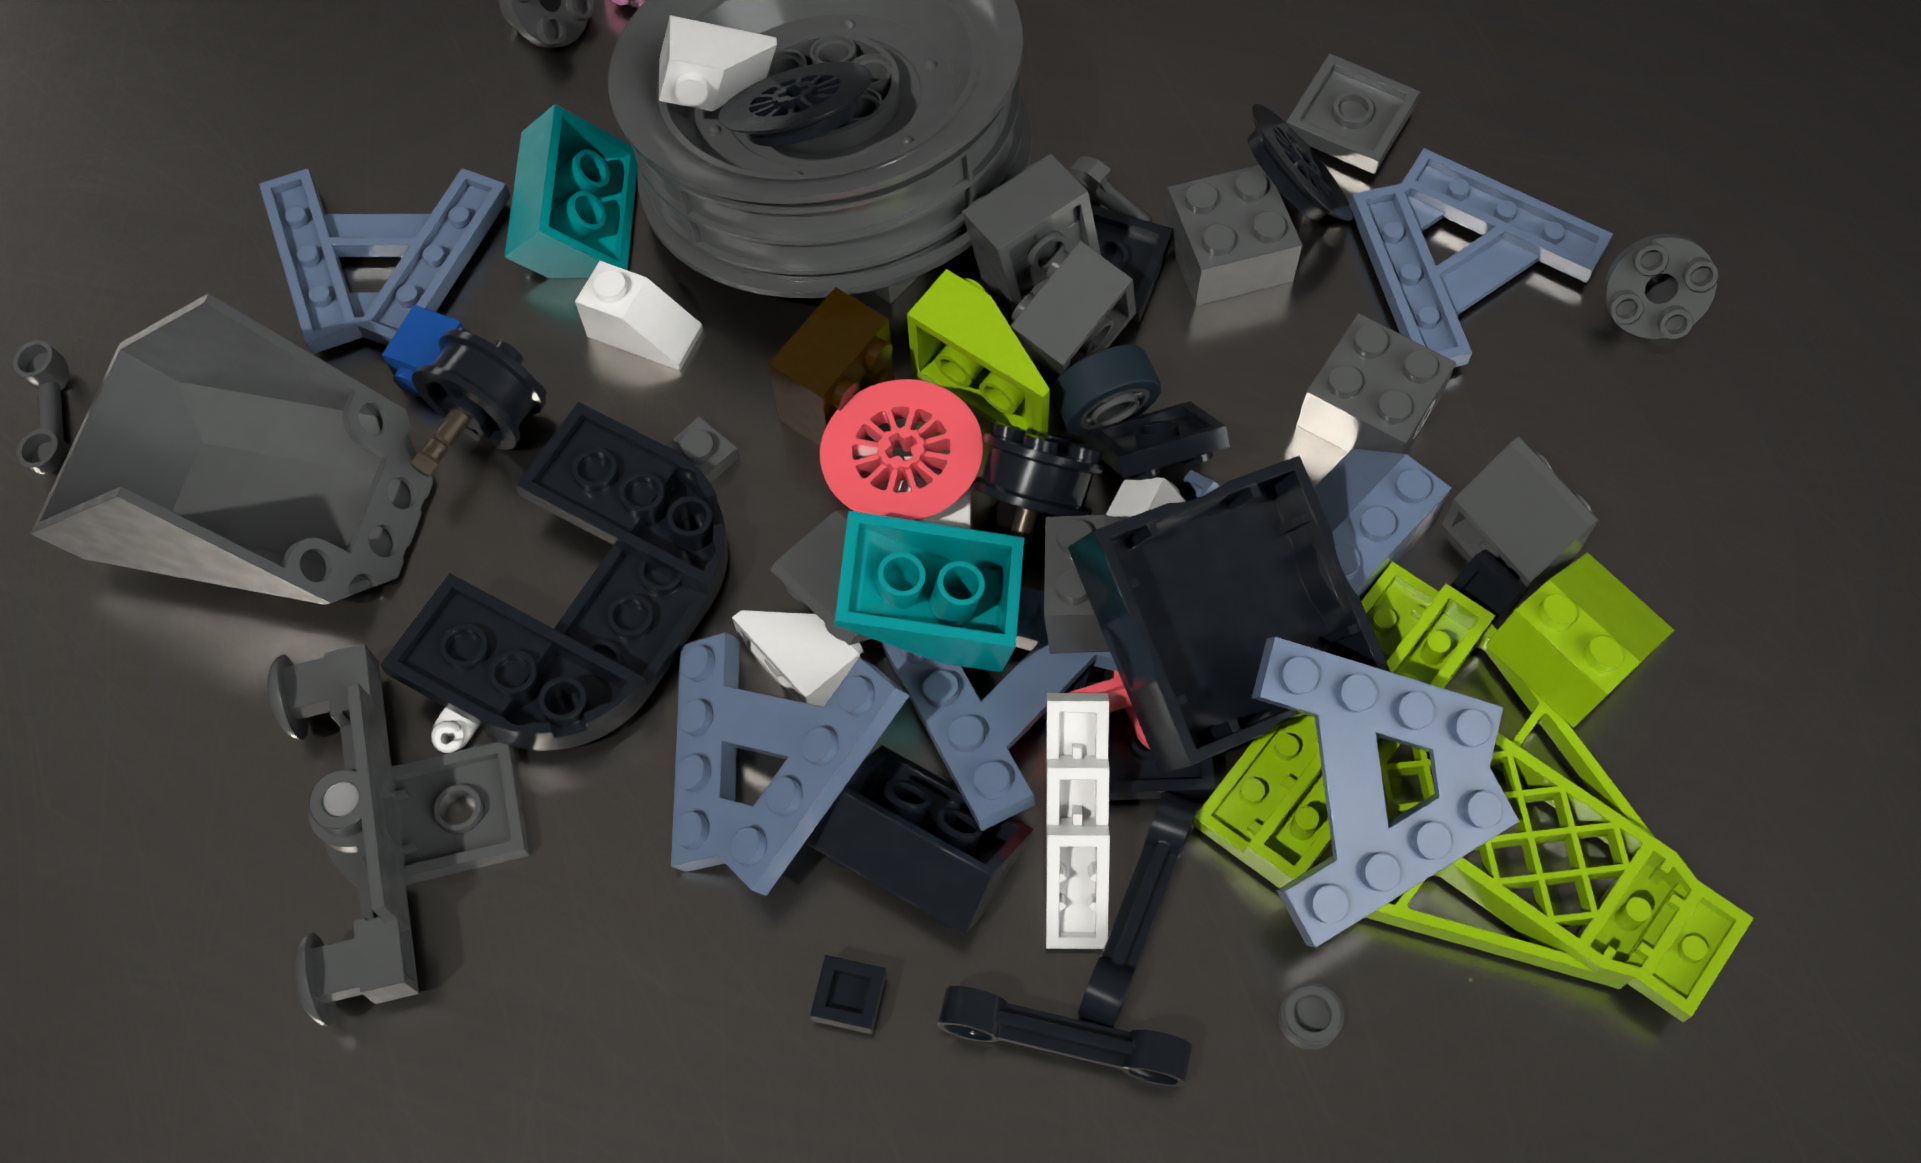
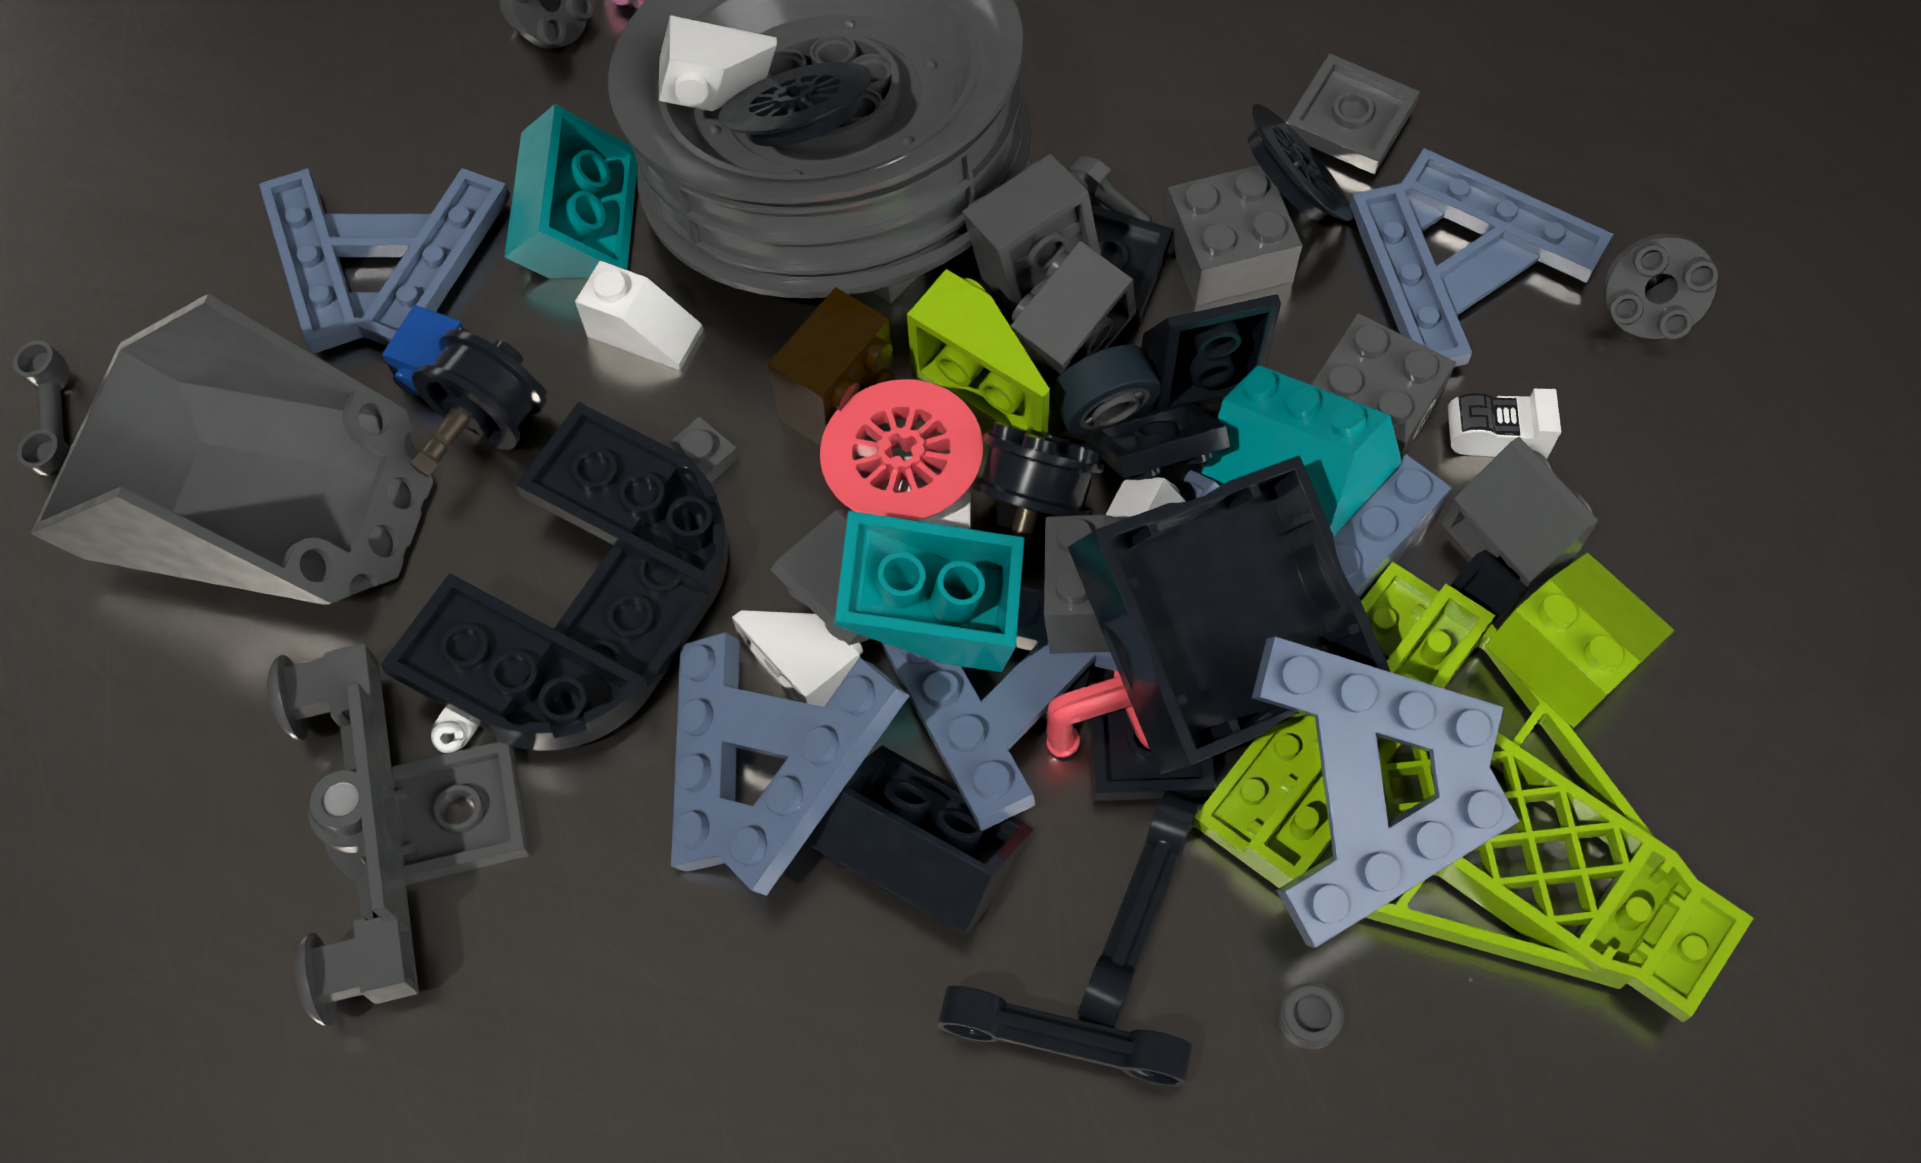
black plate [810,955,887,1034] -> none
white slope [1046,693,1110,949] -> none
none -> black slope [1141,294,1281,411]
none -> teal slope [1201,365,1402,536]
none -> white leg [1447,389,1561,459]

